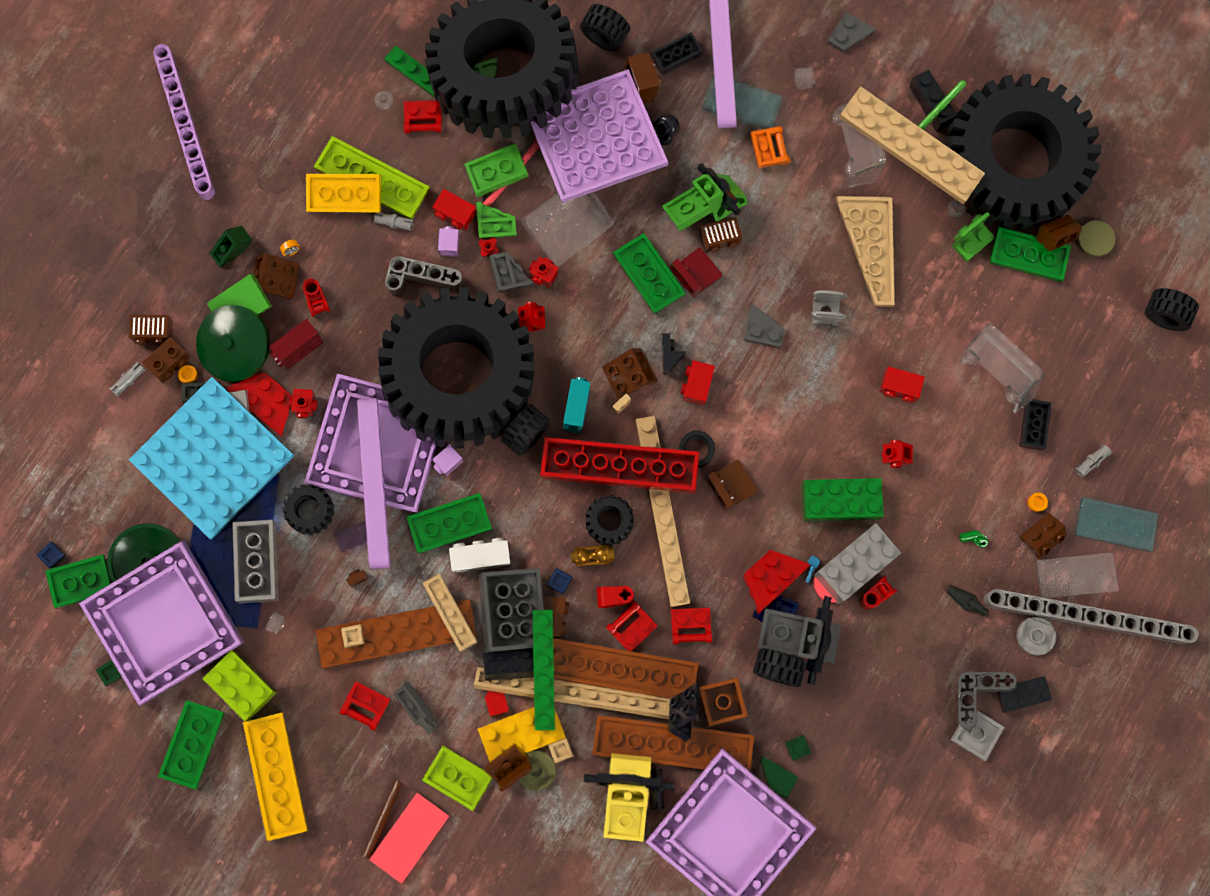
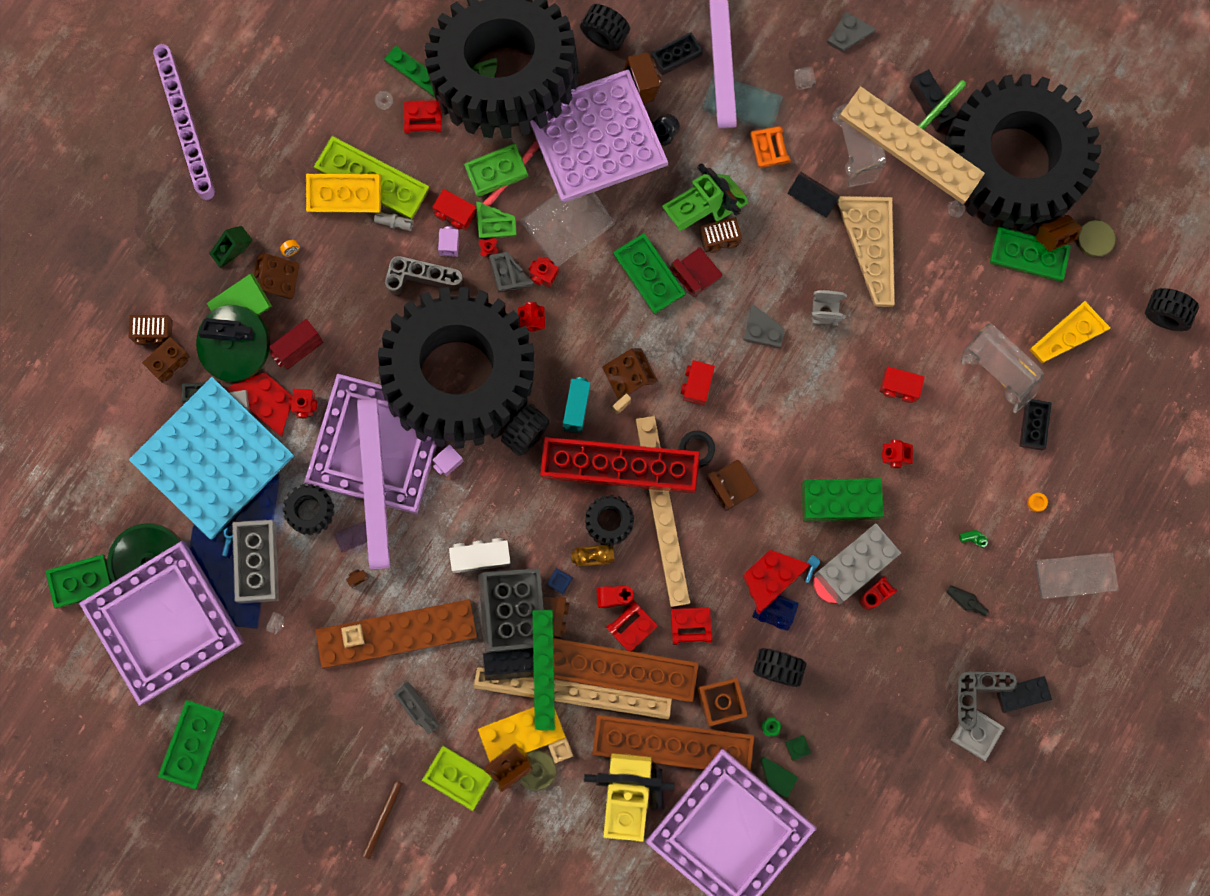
dark blue tile [37,542,66,569] -> none
dark green plate [96,660,123,687] -> none
light grey pin [109,362,146,397] -> none
light orange tile [178,365,199,383] -> none
lime brick [203,650,277,721] -> none
yellow plate [243,713,308,841] -> none
red piece [303,278,330,317] -> none
red plate [339,681,391,731] -> none
coral tile [369,793,449,884] -> none
green plate [406,493,492,554] -> none
tan tile [423,574,478,652] -> none
red tile [485,691,509,717] -> none
black slope [661,333,686,375] -> none
black bracket [668,683,700,742] -> none
dark grey piece [757,596,841,685] -> none
bright green bracket [952,212,995,262] -> none
light grey beam [983,589,1198,644] -> none
light grey tile [1016,616,1057,656] -> none
reddish brown bracket [1020,513,1067,559] -> none
light grey pin [1075,444,1112,478] -> none
clear light blue tile [1075,497,1158,551] -> none
none -> black hinge [198,318,255,341]
none -> dark azure hand [222,528,233,556]
none -> green plate [762,717,781,737]
none -> black piece [787,172,840,218]
none -> yellow wing [1029,301,1111,363]

